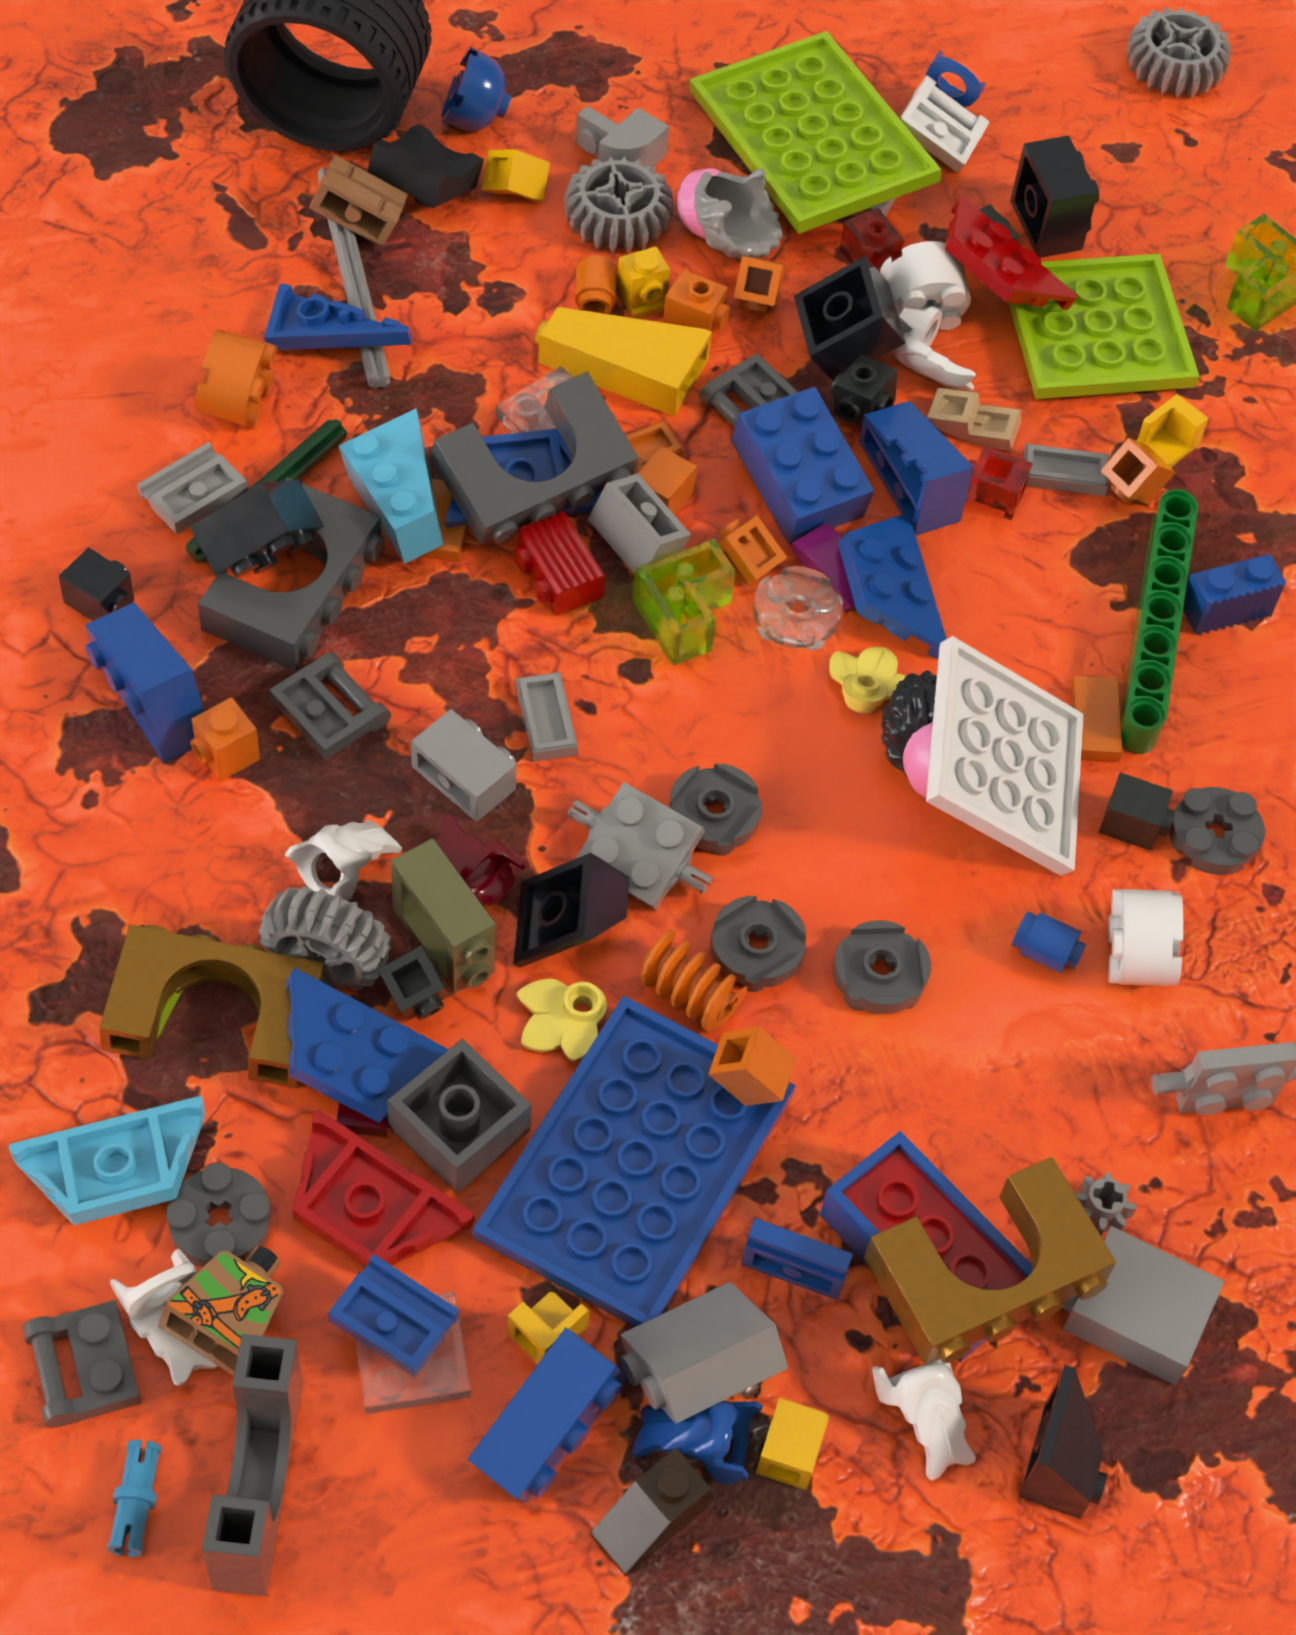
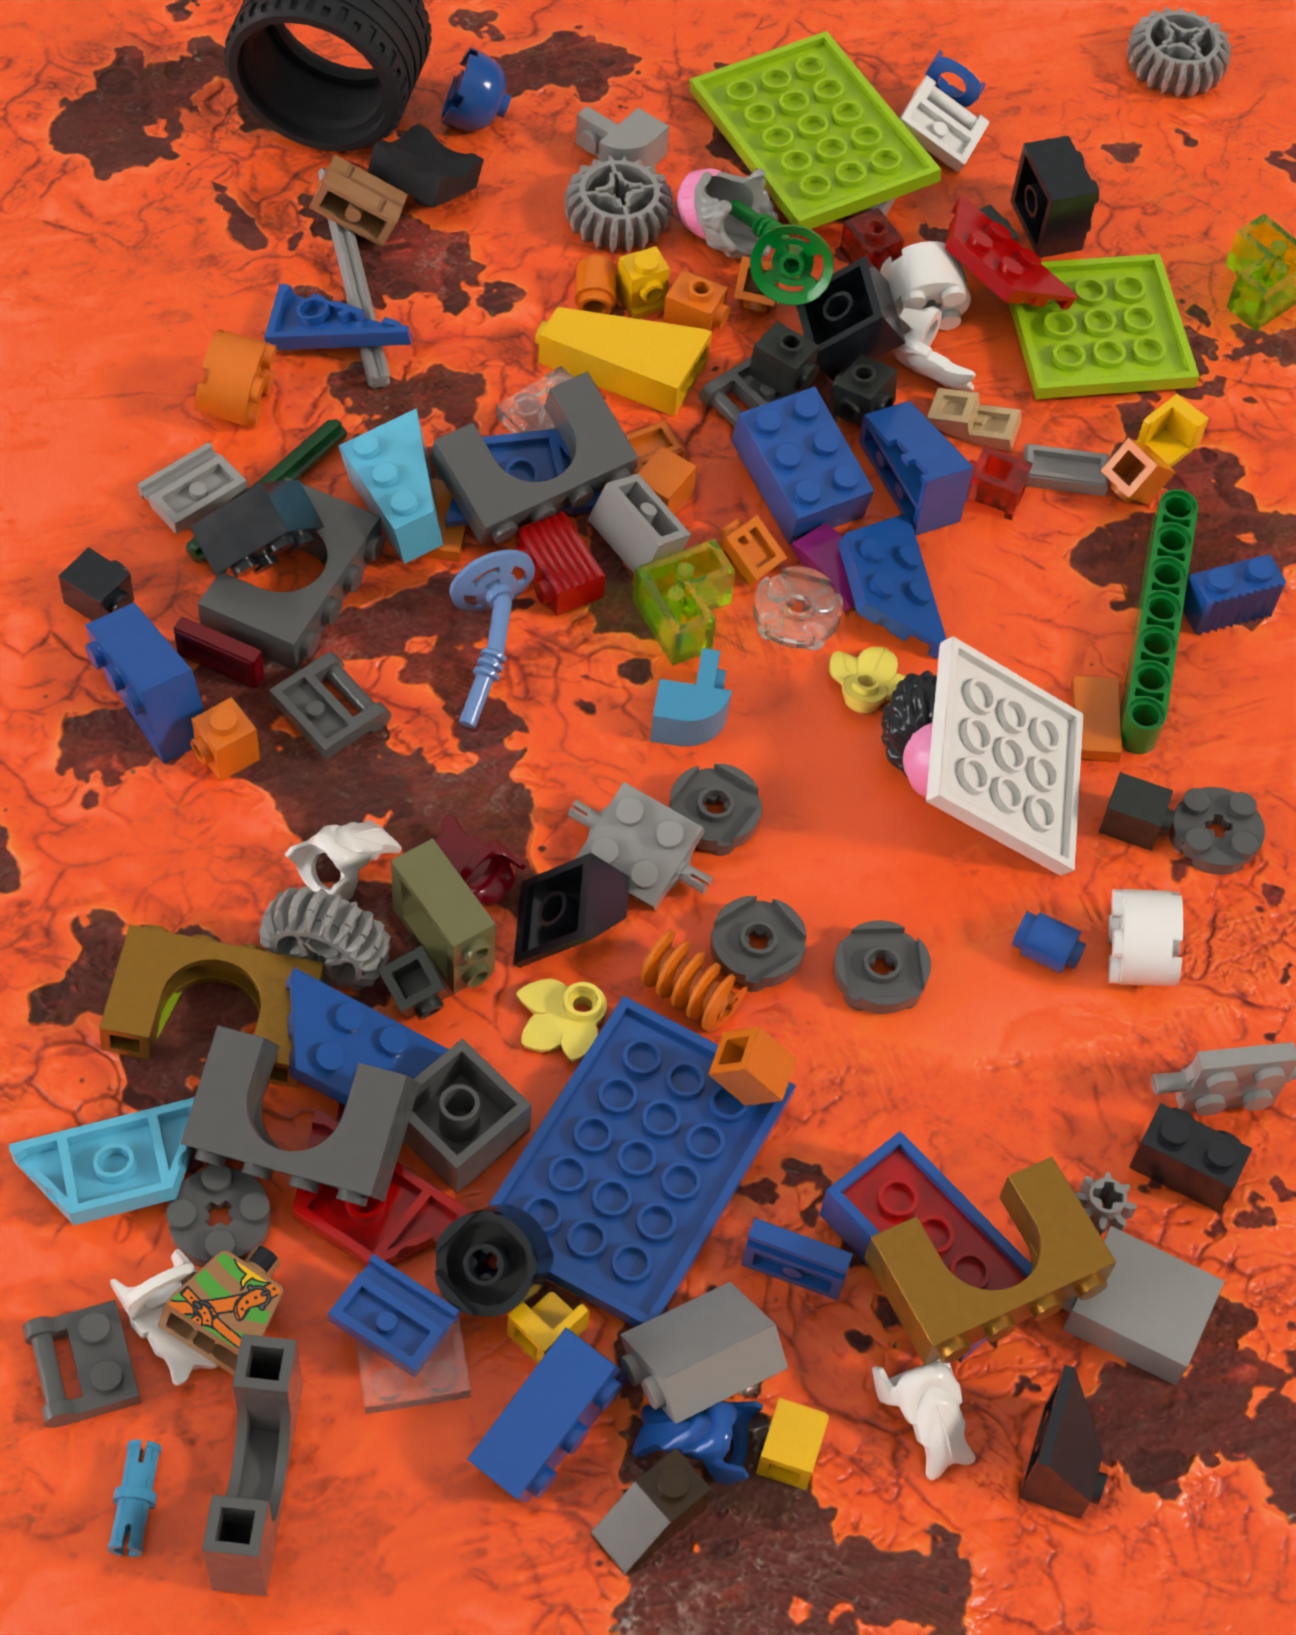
light grey brick [411,709,517,822] -> none
yellow panel [481,149,550,201] -> none
light grey tile [516,672,578,762] -> none
none -> dark red tile [173,616,264,689]
none -> dark grey arch [180,1025,420,1207]
none -> black brick [434,1203,554,1317]
none -> medium blue dish [449,550,535,729]
none -> dark azure brick [650,648,732,746]
none -> green dish [729,199,834,305]
none -> pearl dark grey brick [748,321,819,396]
none -> black brick [1129,1103,1252,1213]

